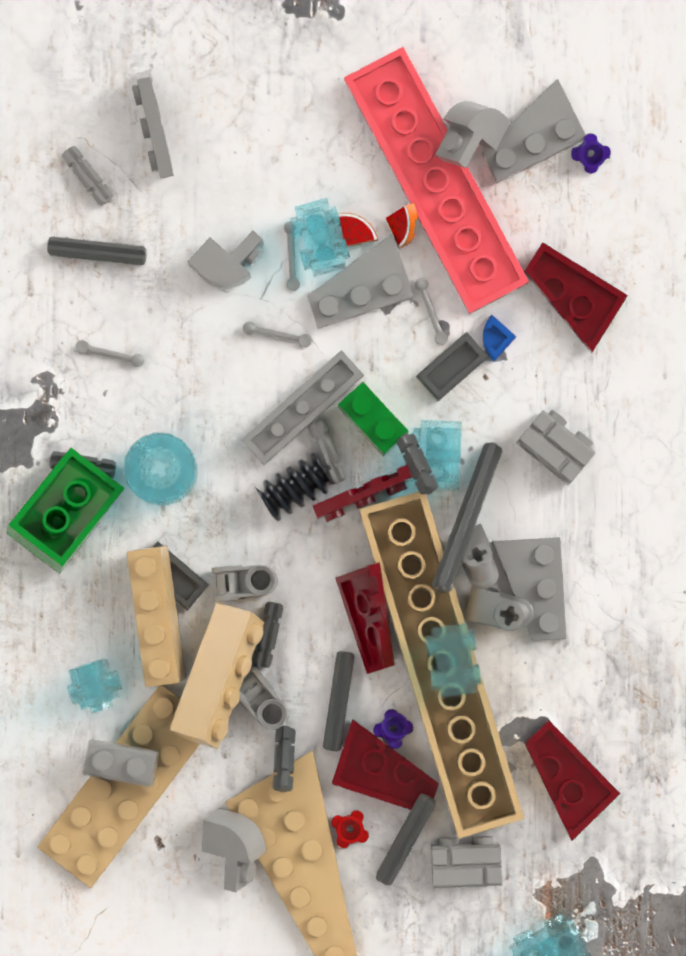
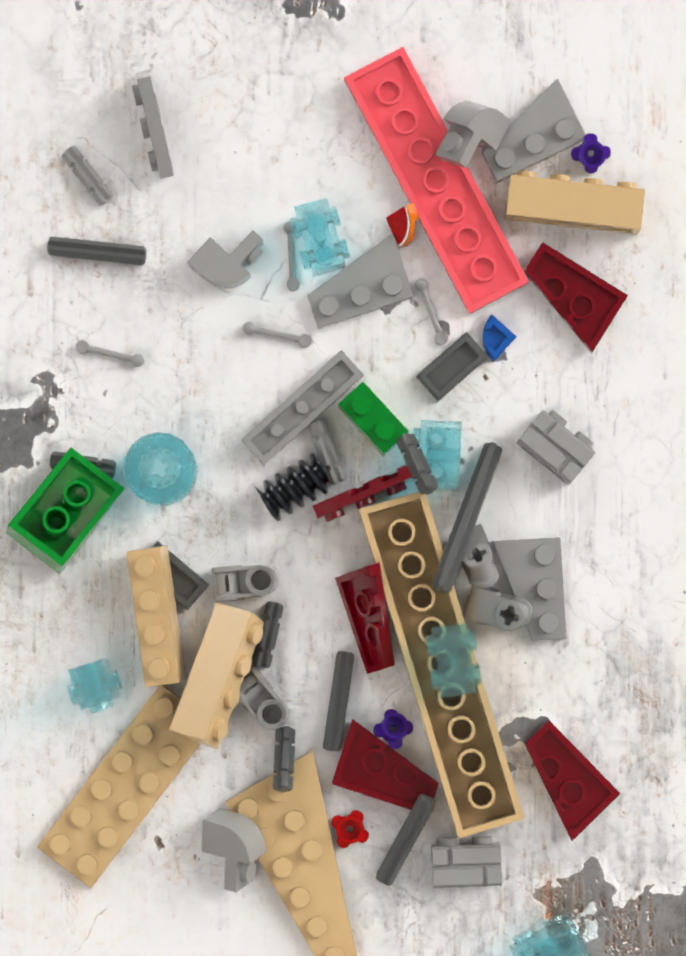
light grey brick [83,739,159,787] -> none
red tile [338,213,378,248] -> none
none -> tan brick [504,171,645,234]

